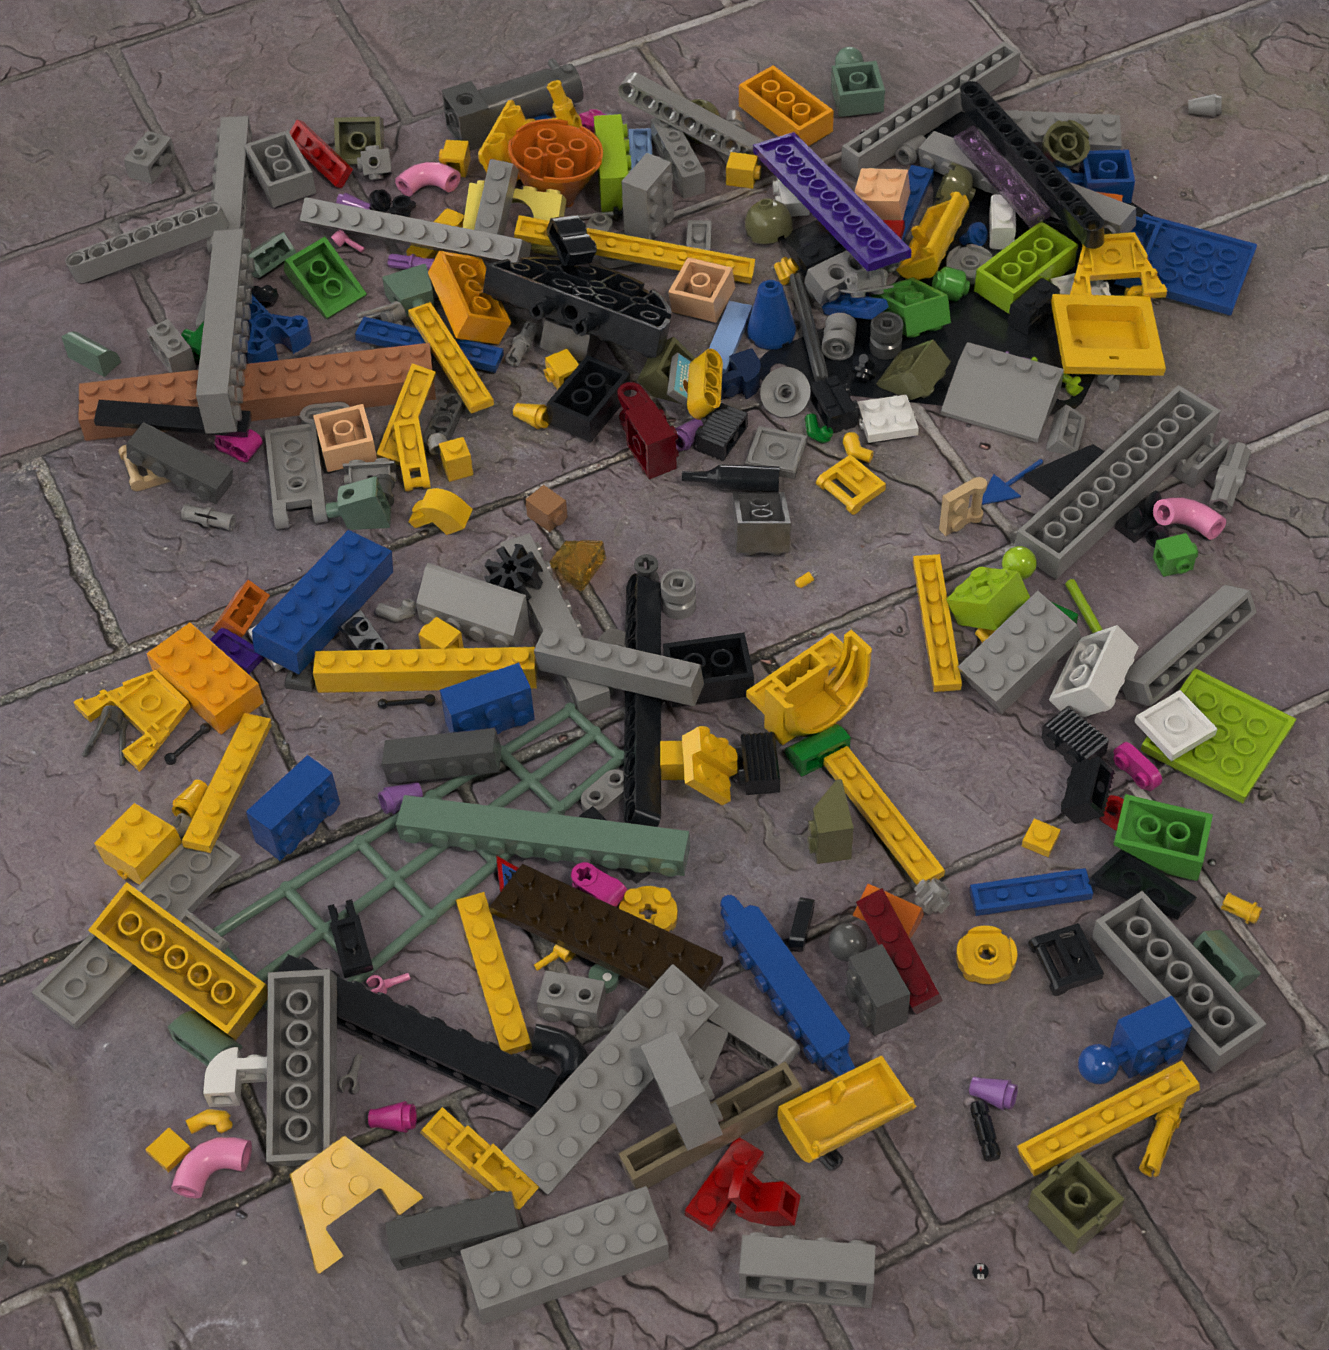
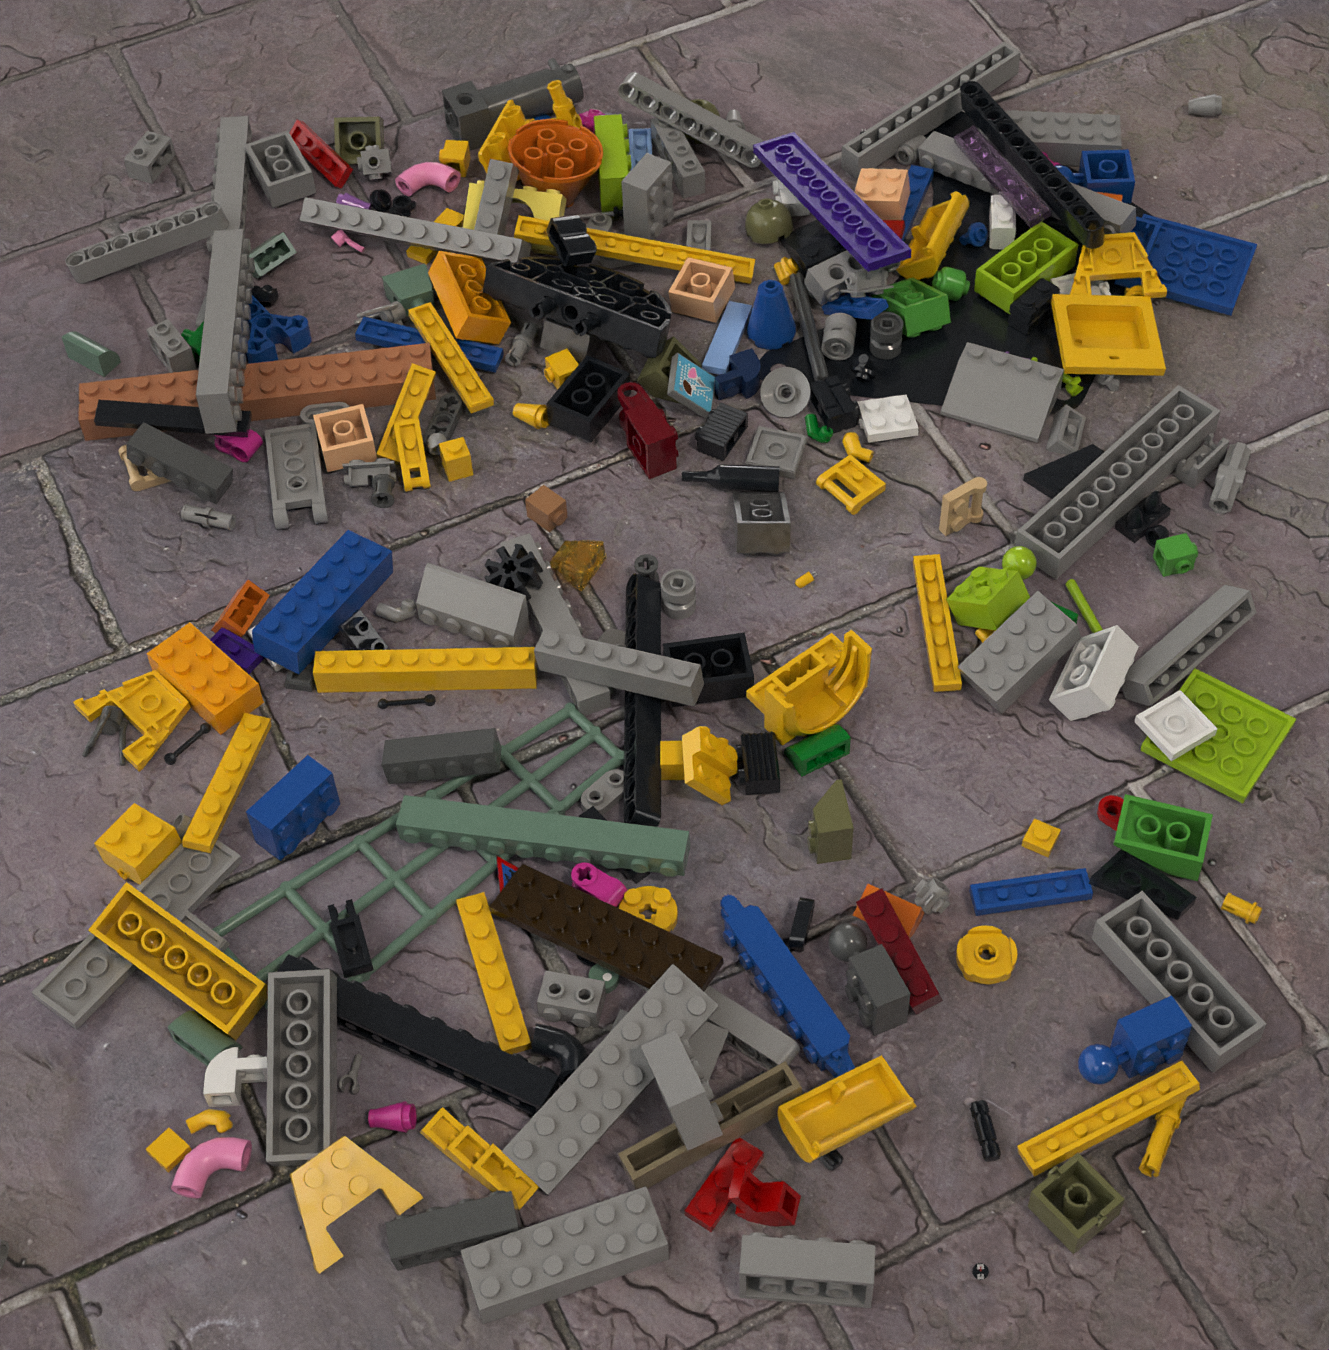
yellow cone [172,779,208,818] -> none
bright green slope [284,237,367,319] -> none
sand green torso [326,476,391,530] -> none
bright pink hand [366,973,410,994] -> none
medium lavender cone [378,782,423,814] -> none
medium lavender axle [388,254,435,271] -> none
yellow brick [408,488,473,535] -> none
yellow brick [418,617,464,649] -> none
blue brick [440,663,535,735] -> none
yellow hand [533,945,575,971] -> none
medium lavender cone [675,418,704,451] -> none
yellow beam [687,348,723,420] -> none
yellow brick [726,152,762,189] -> none
light orange brick [739,65,834,146] -> none
yellow plate [823,746,945,885] -> none
sand green brick [831,47,885,117] -> none
olive slope [877,340,951,400] -> none
olive cylinder [933,161,976,206] -> none
light grey plate [946,244,992,284] -> none
medium lavender cone [969,1076,1018,1111] -> none
blue piece [982,459,1043,505] -> none
black plate [1028,923,1104,996] -> none
olive cylinder [1041,120,1091,169] -> none
black brick [1041,706,1109,767] -> none
black brick [1061,756,1115,824] -> none
dark pink plate [1113,742,1162,791] -> none
bright pink cylinder [1153,497,1226,540] -> none
sand green brick [1193,930,1261,993] -> none

